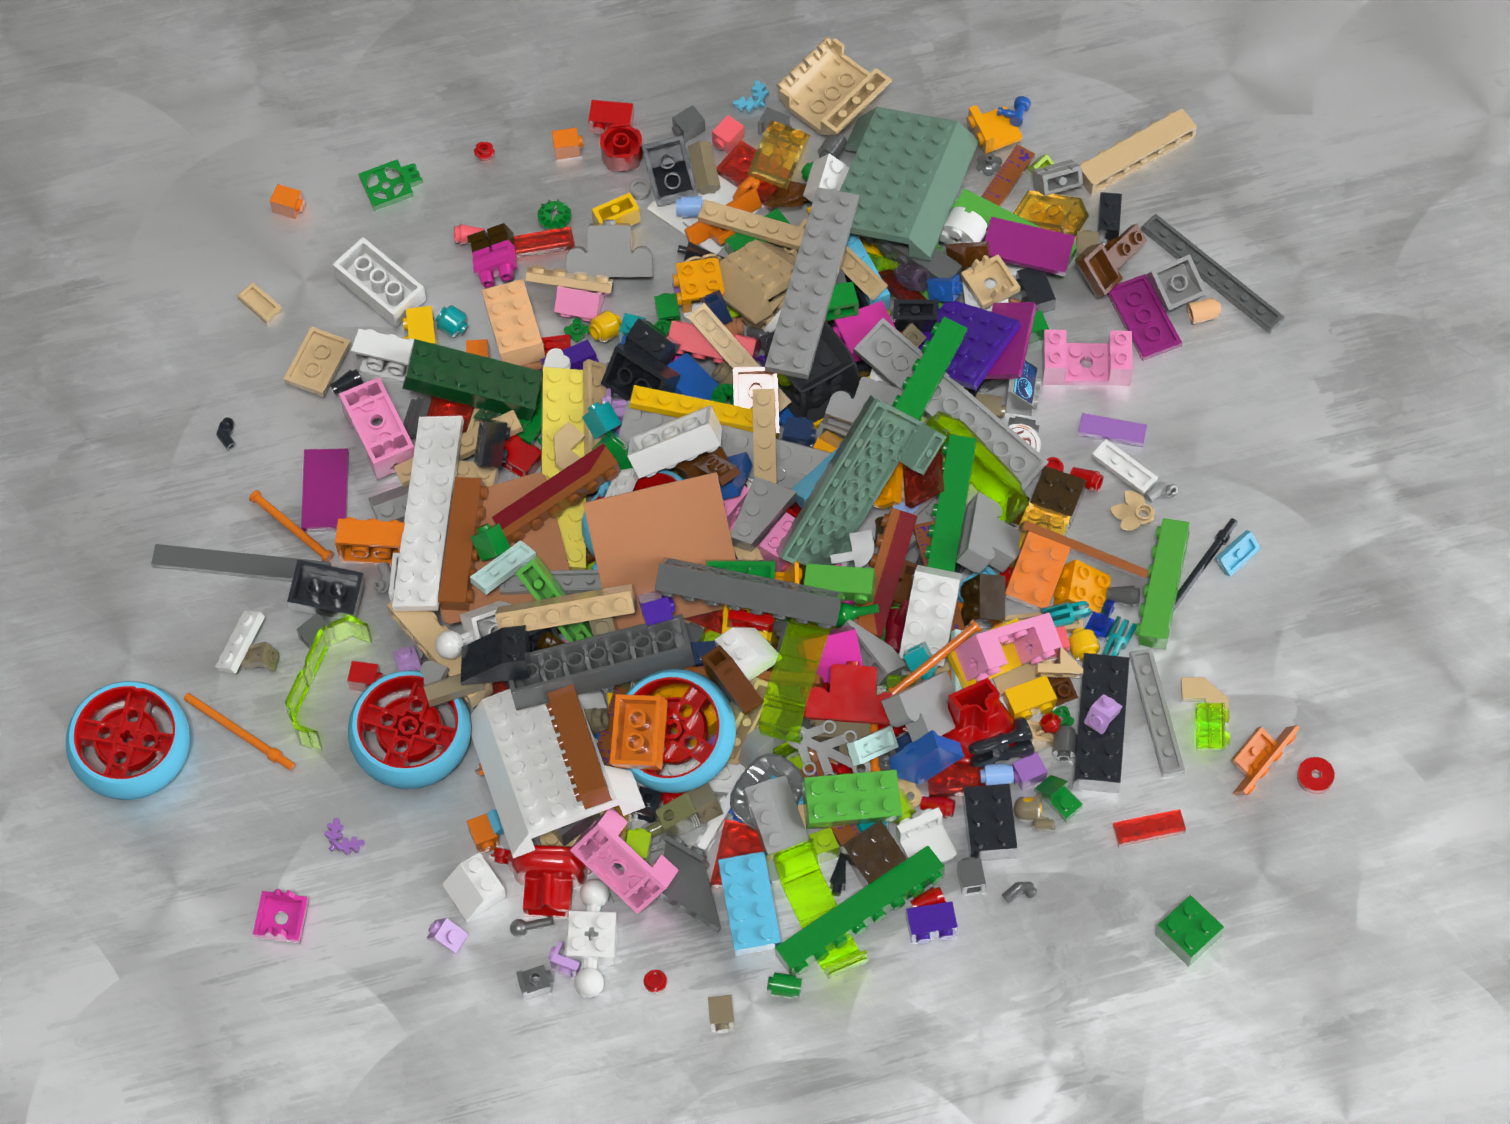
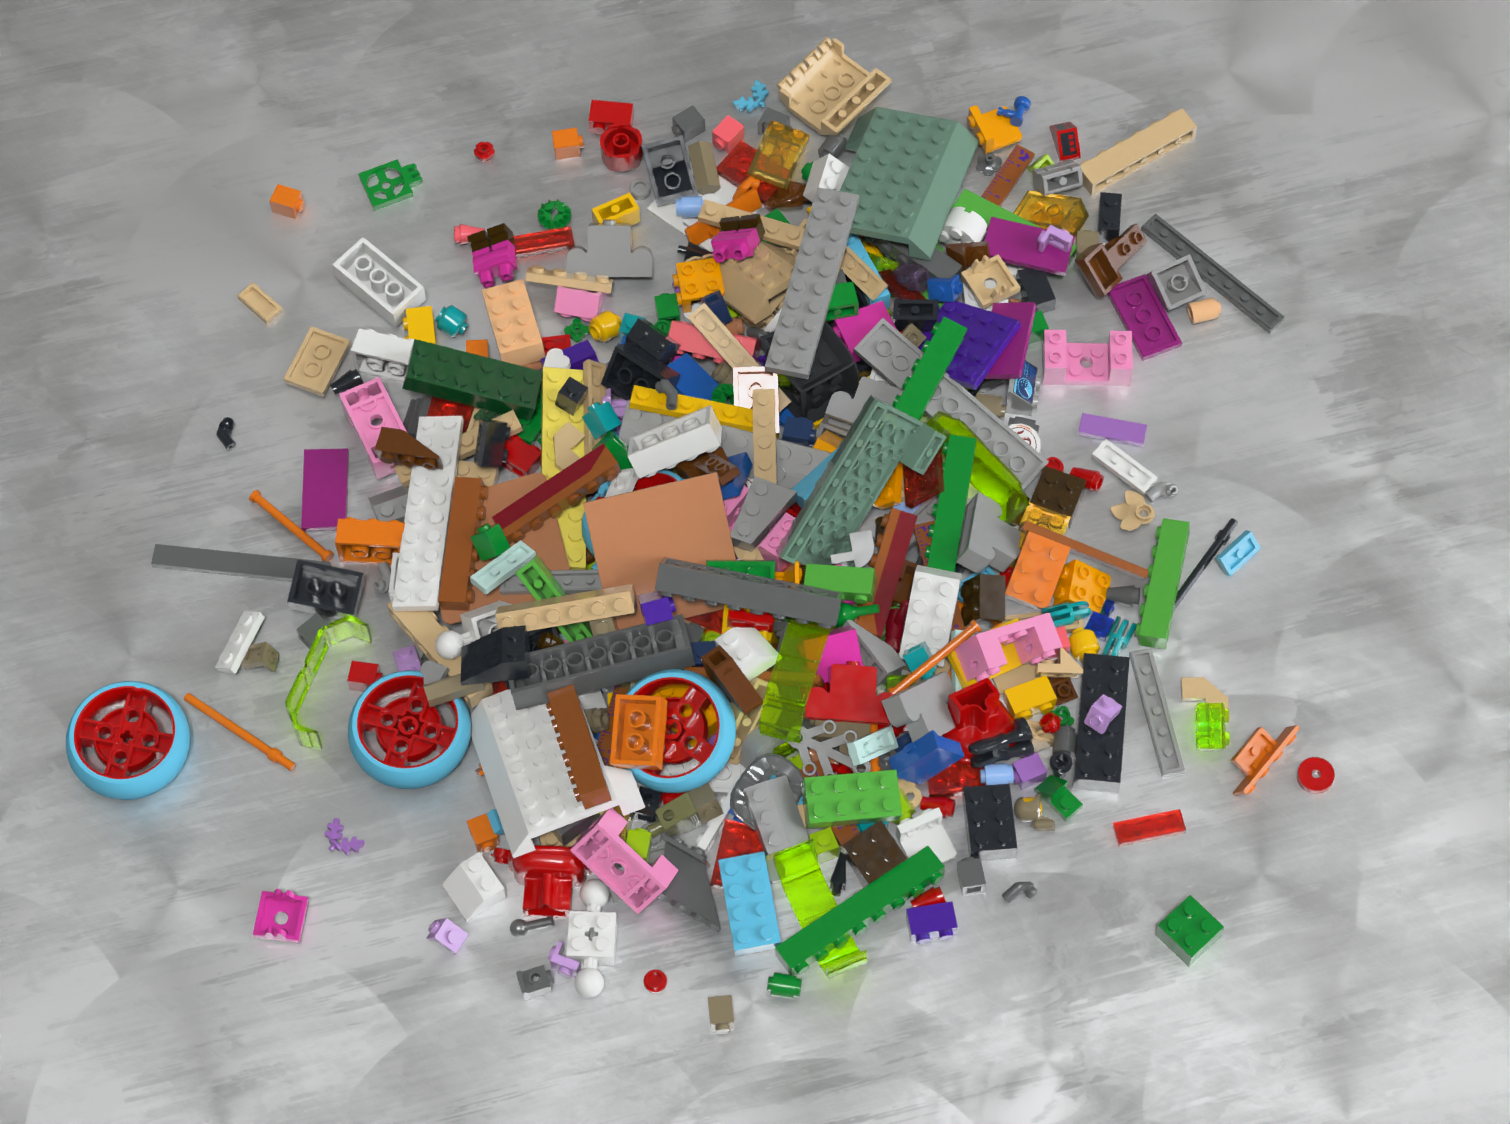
none -> reddish brown slope [375,427,443,470]
none -> black brick [555,377,588,416]
none -> dark grey arm [655,379,678,410]
none -> dark pink hips [711,214,765,262]
none -> lavender bracket [1037,225,1073,253]
none -> red slope [1049,122,1081,162]
none -> black cone [1049,752,1072,779]

